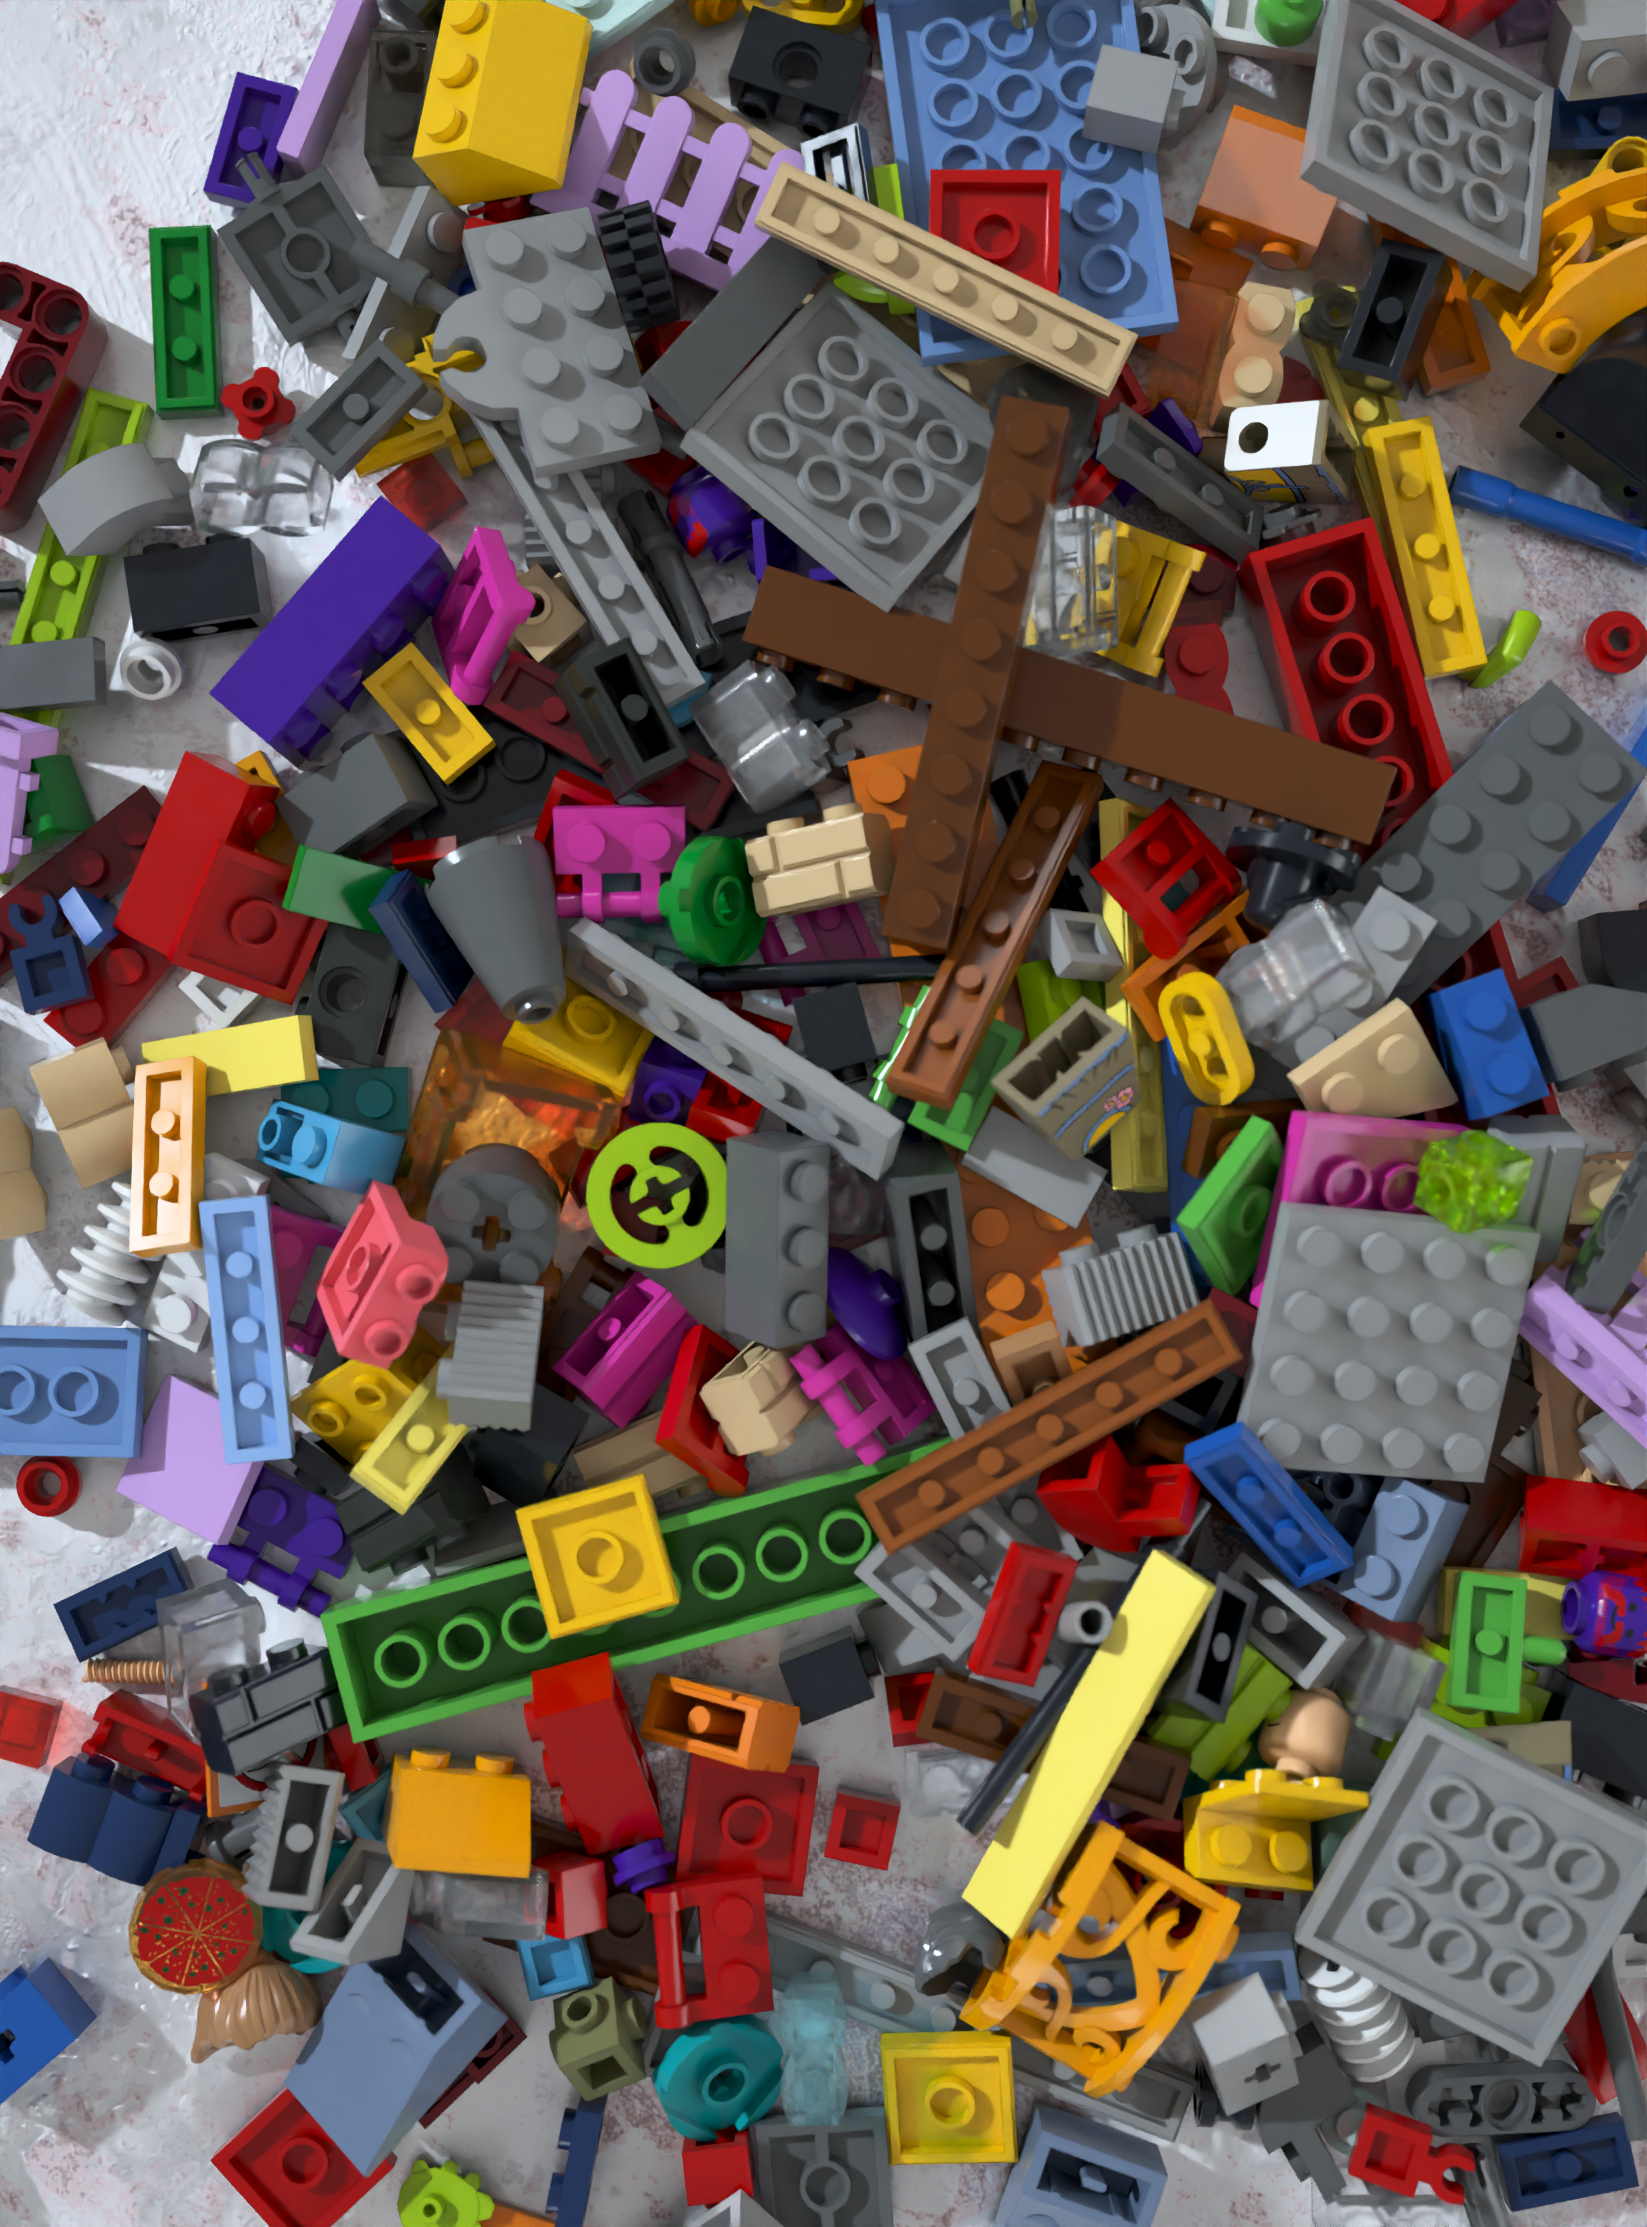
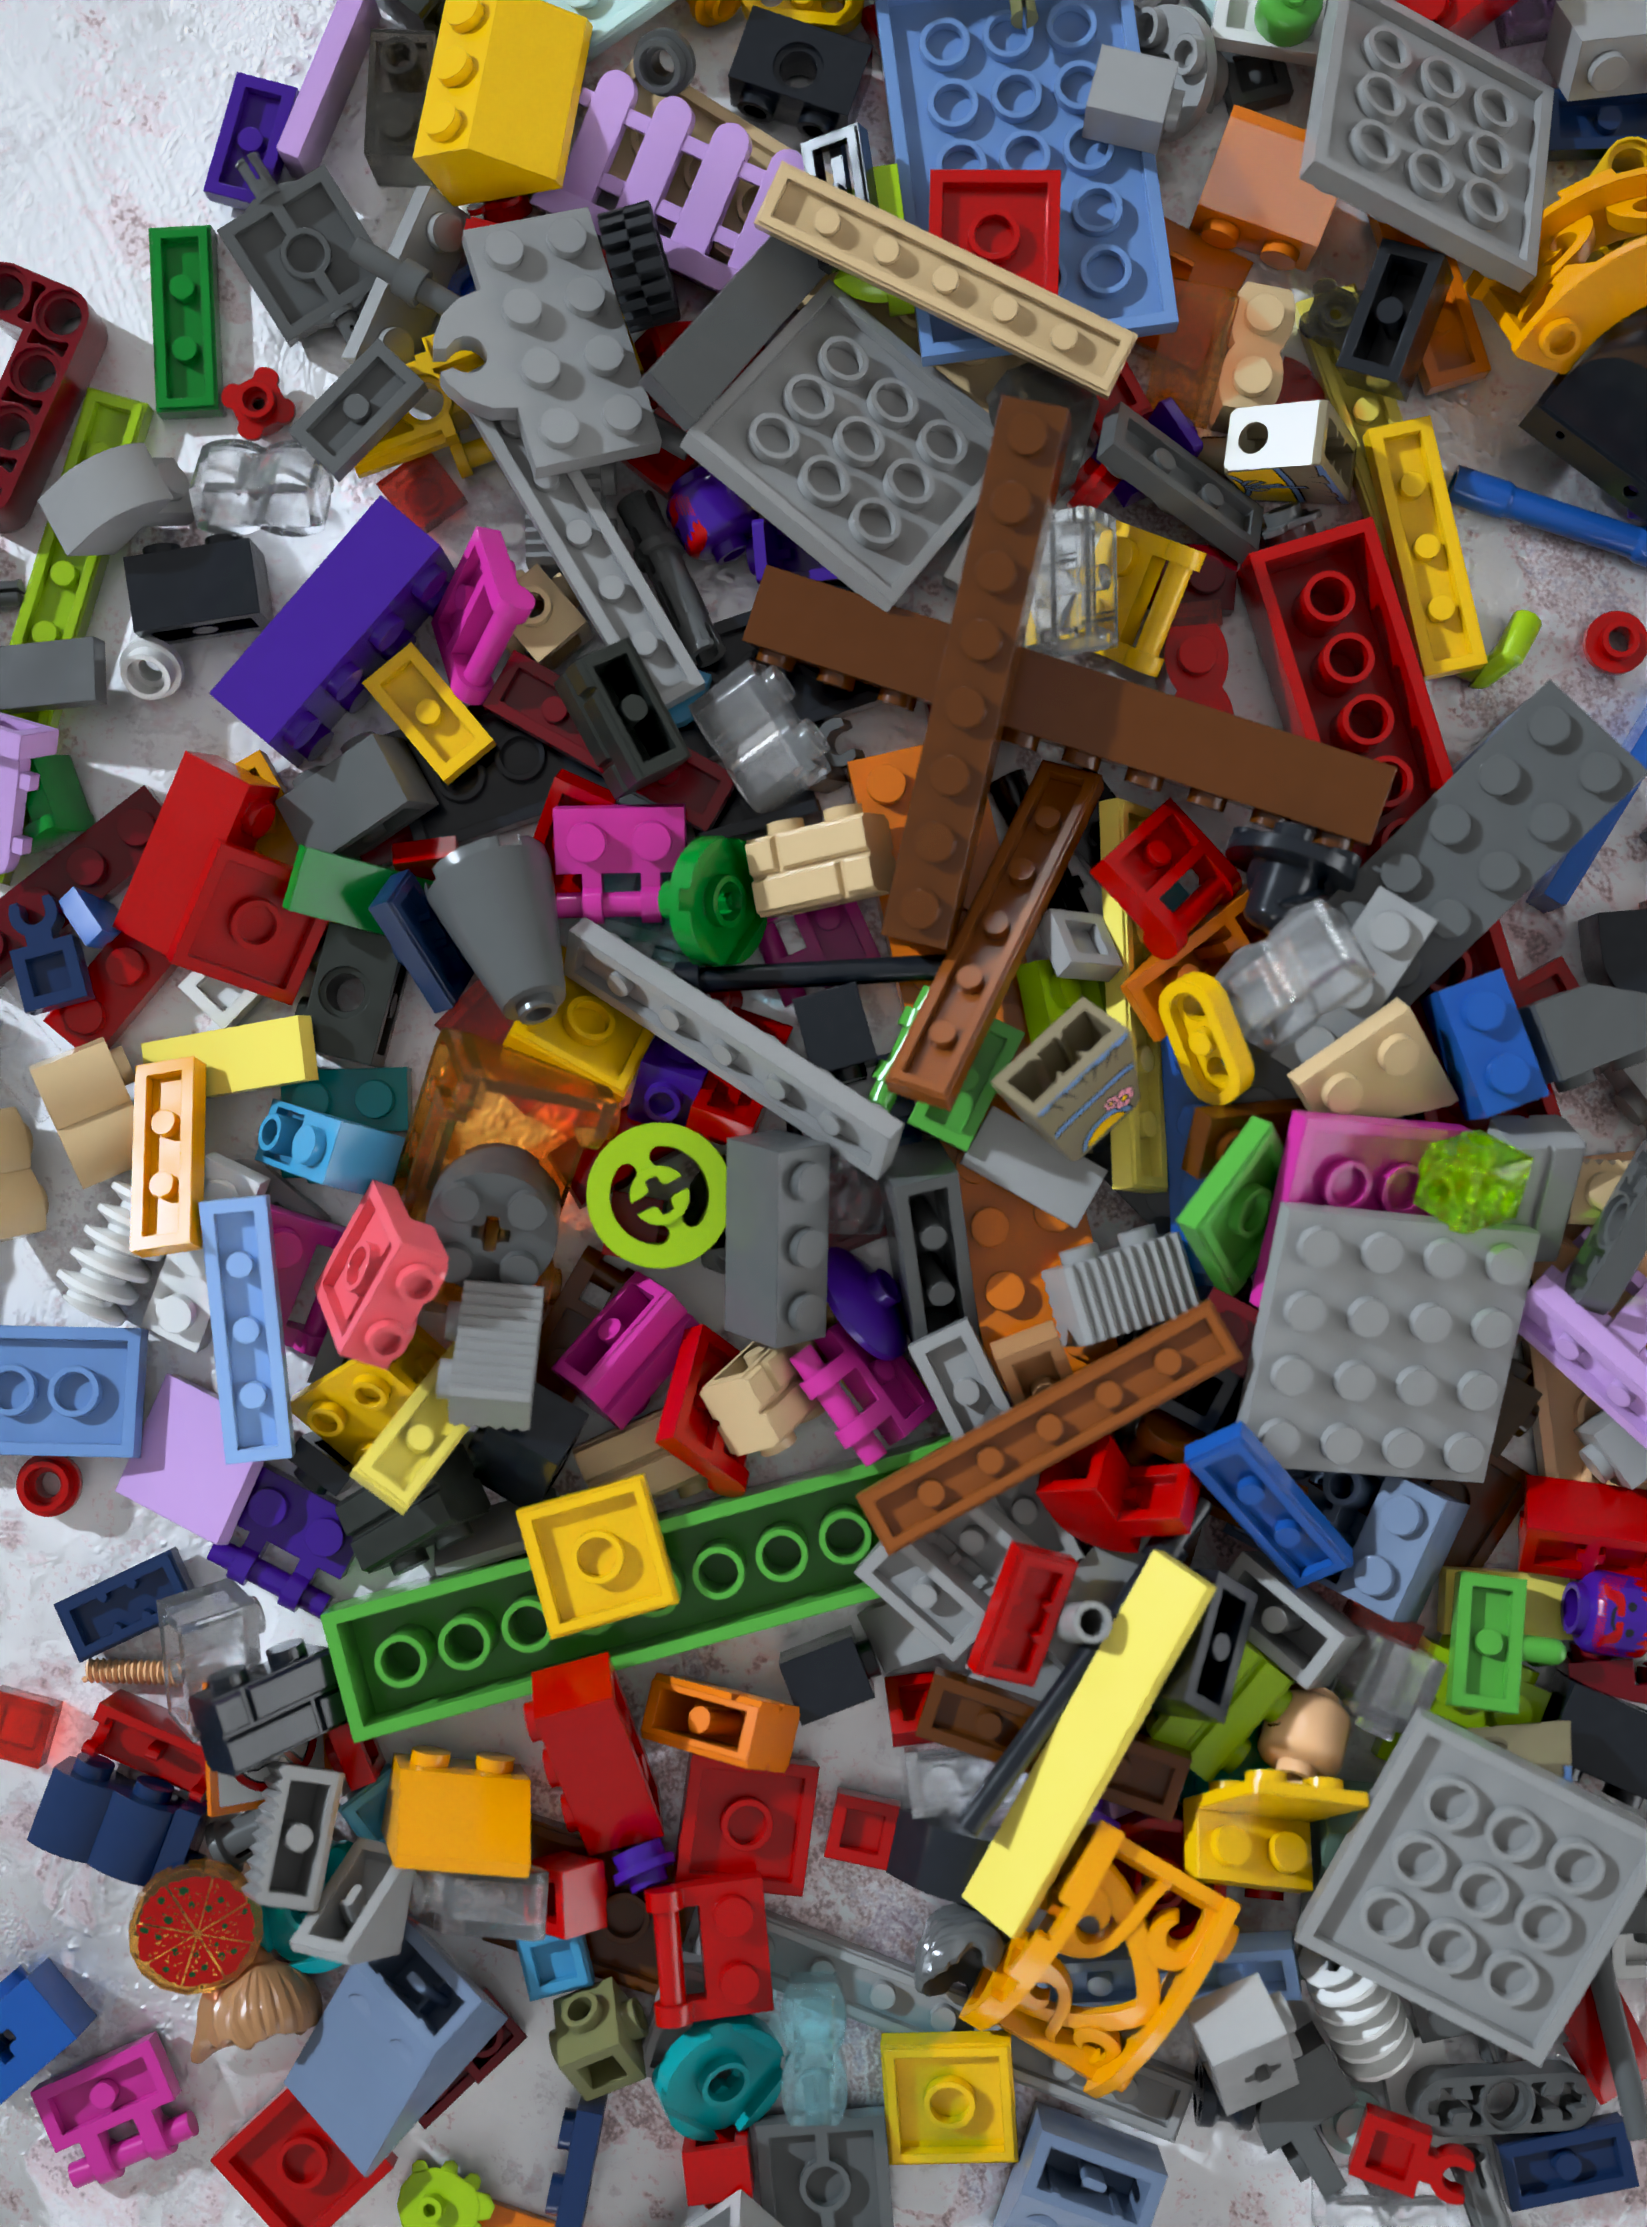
none -> dark pink plate [30,2031,199,2189]
none -> black brick [886,1808,1000,1906]
none -> dark grey tile [1220,51,1294,117]

